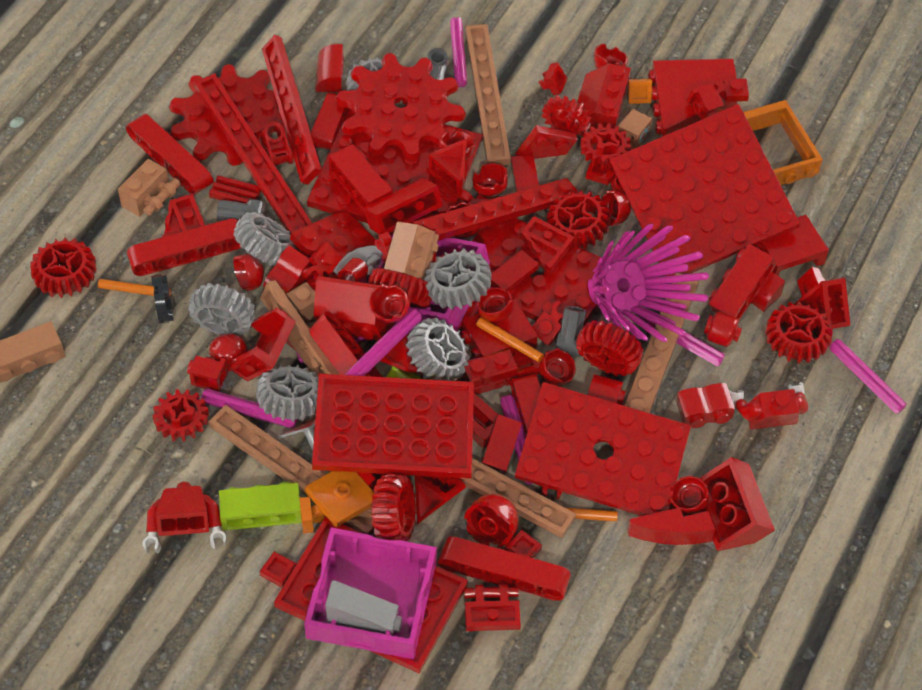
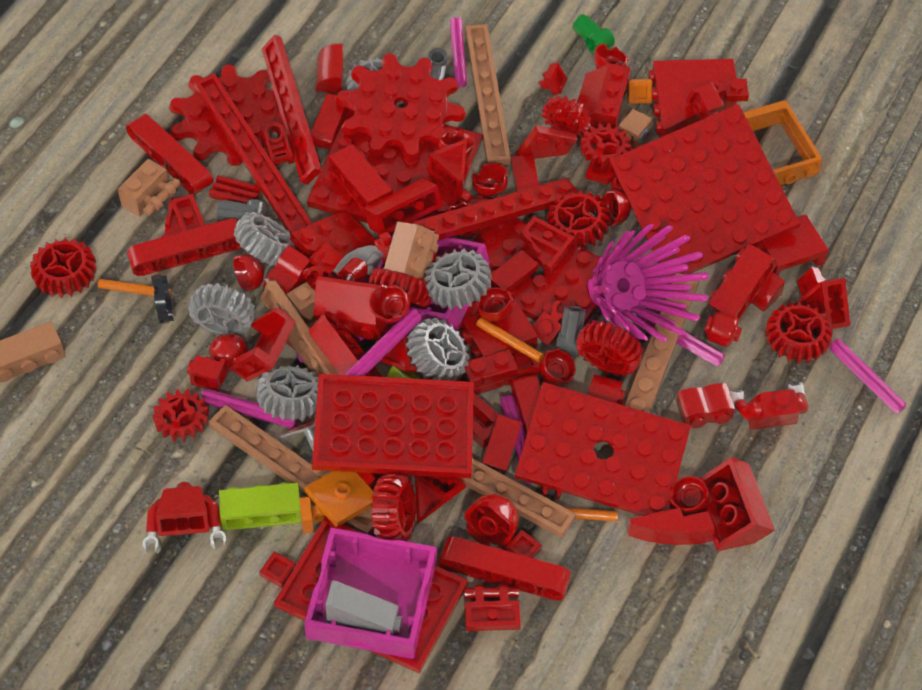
none -> green piece [572,14,615,55]

